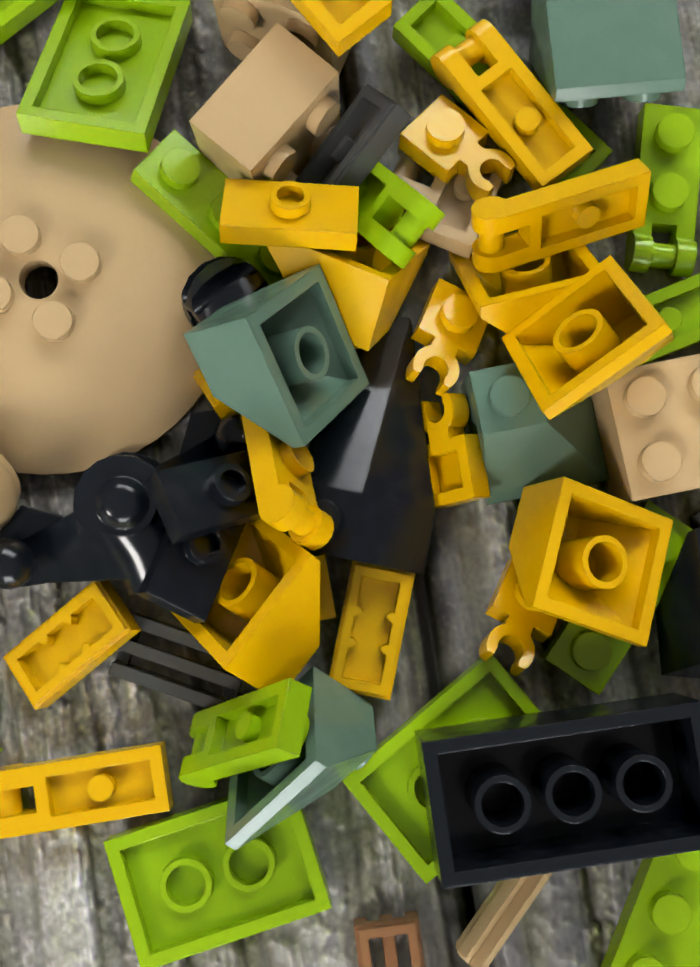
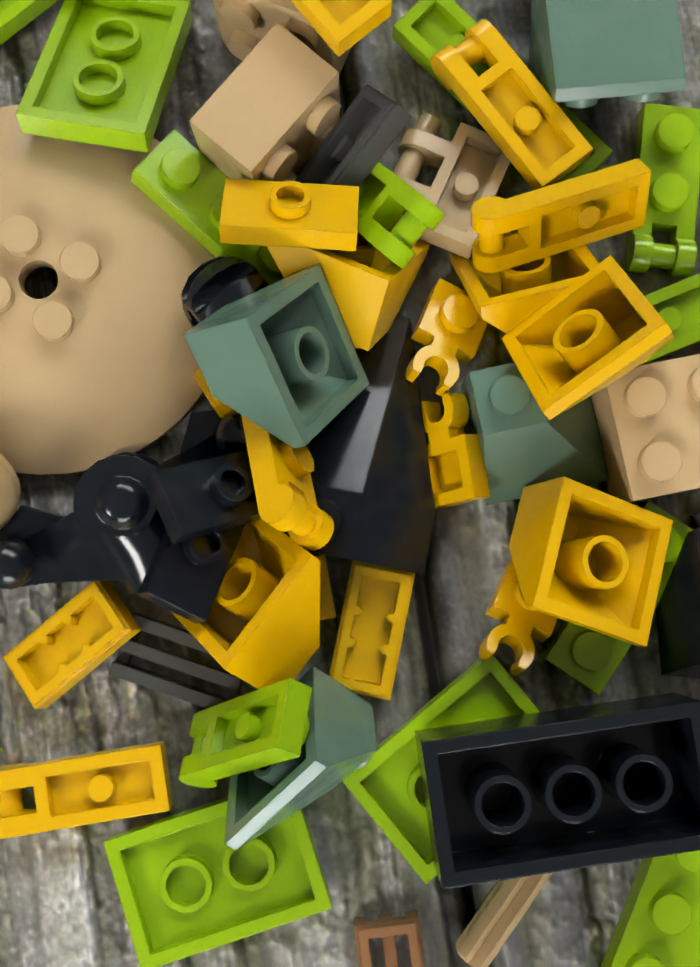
yellow plate [399,94,515,201] -> none

